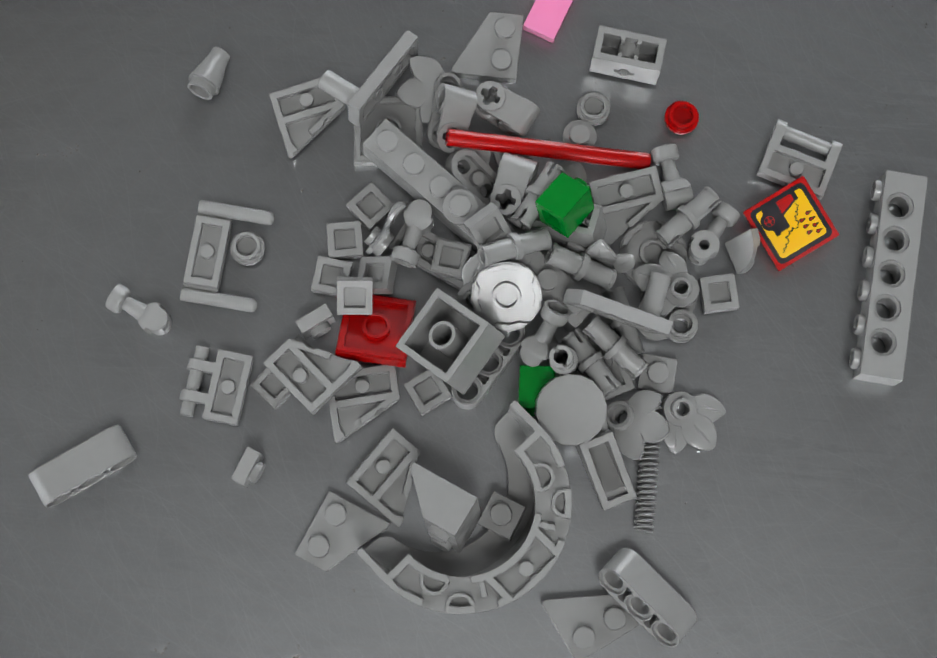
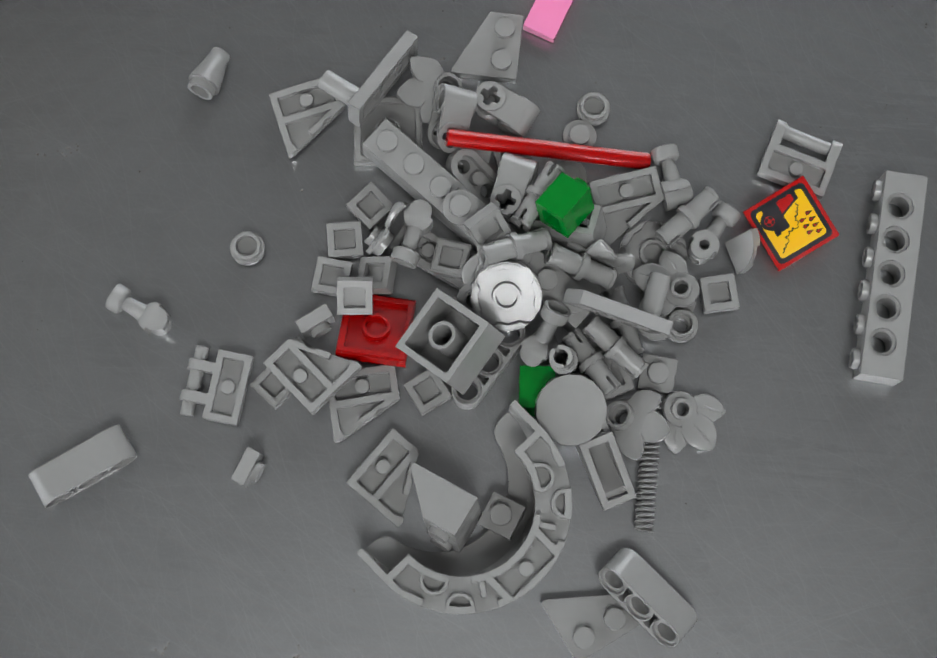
light grey plate [180,200,275,312] -> none
light grey wing [294,491,390,572] -> none
light grey brick [589,25,667,85] -> none
red plate [664,101,699,135] -> none

